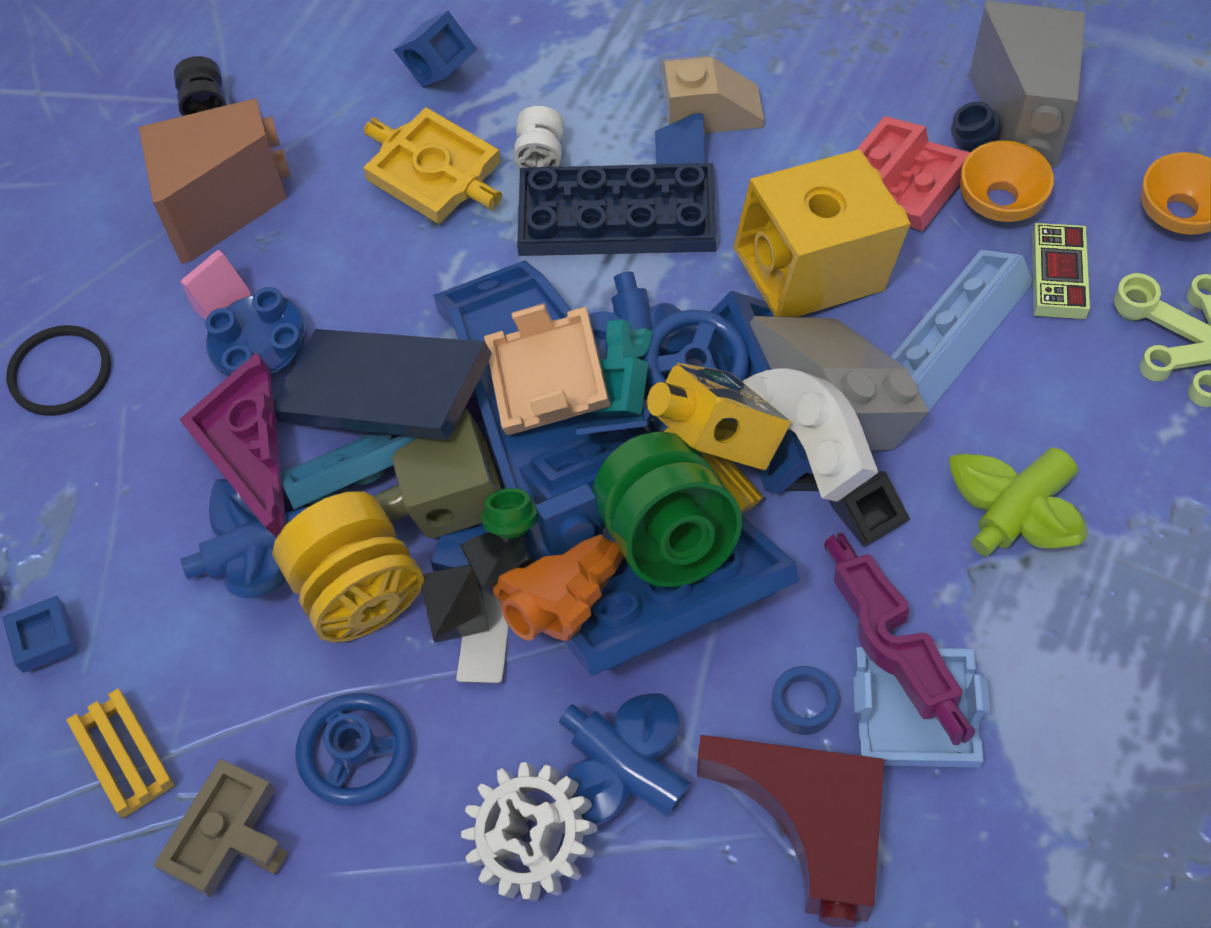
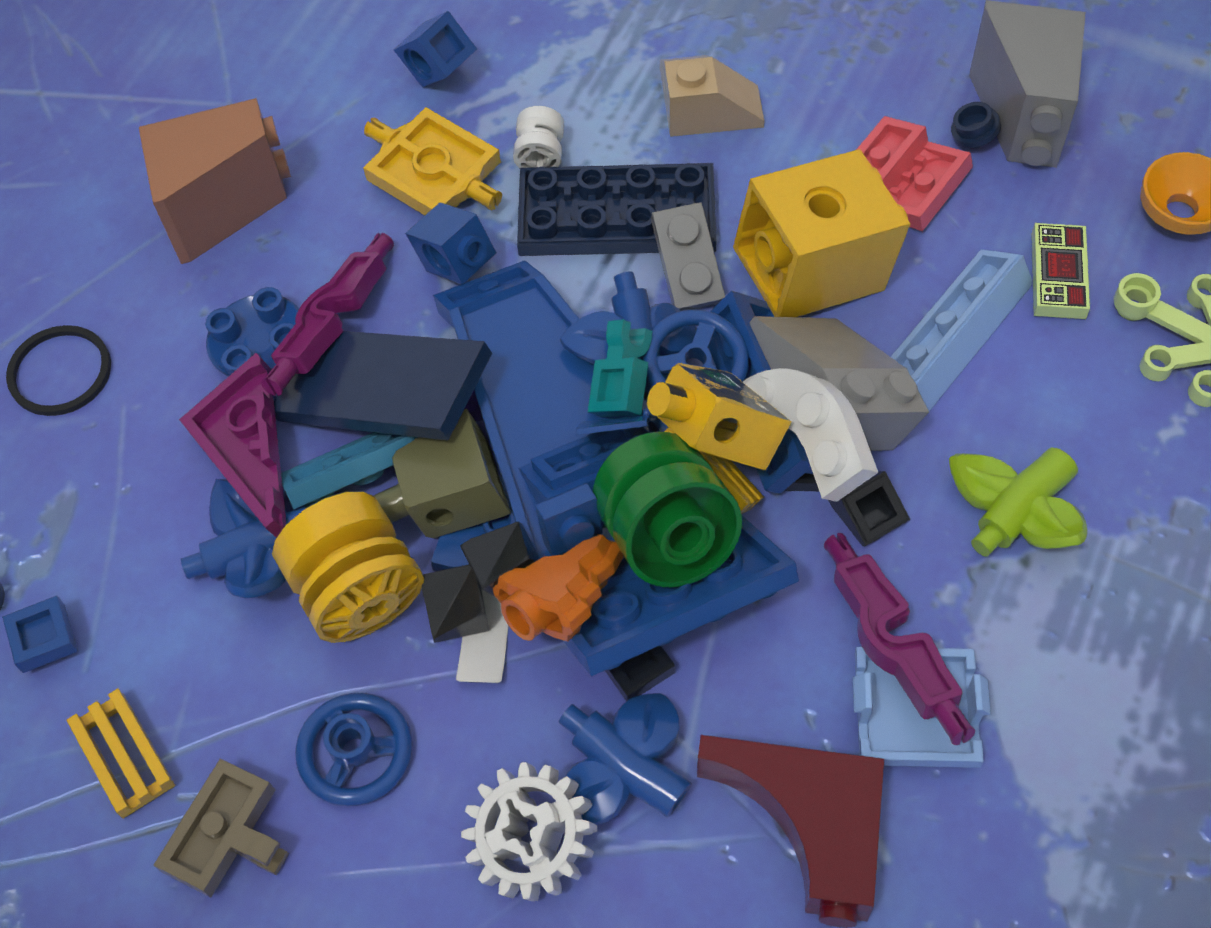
black wheel [174,56,226,116] -> none
bright pink slope [180,250,251,320] -> none
green plate [481,488,538,538] -> none
light nougat piece [484,303,611,436] -> none
blue slope [655,113,705,164] -> none
blue piece [771,666,837,735] -> none
light orange piece [960,140,1054,222] -> none
none -> magenta piece [261,233,394,396]
none -> blue brick [405,202,497,285]
none -> black tile [605,646,675,701]
none -> light grey plate [651,202,725,311]

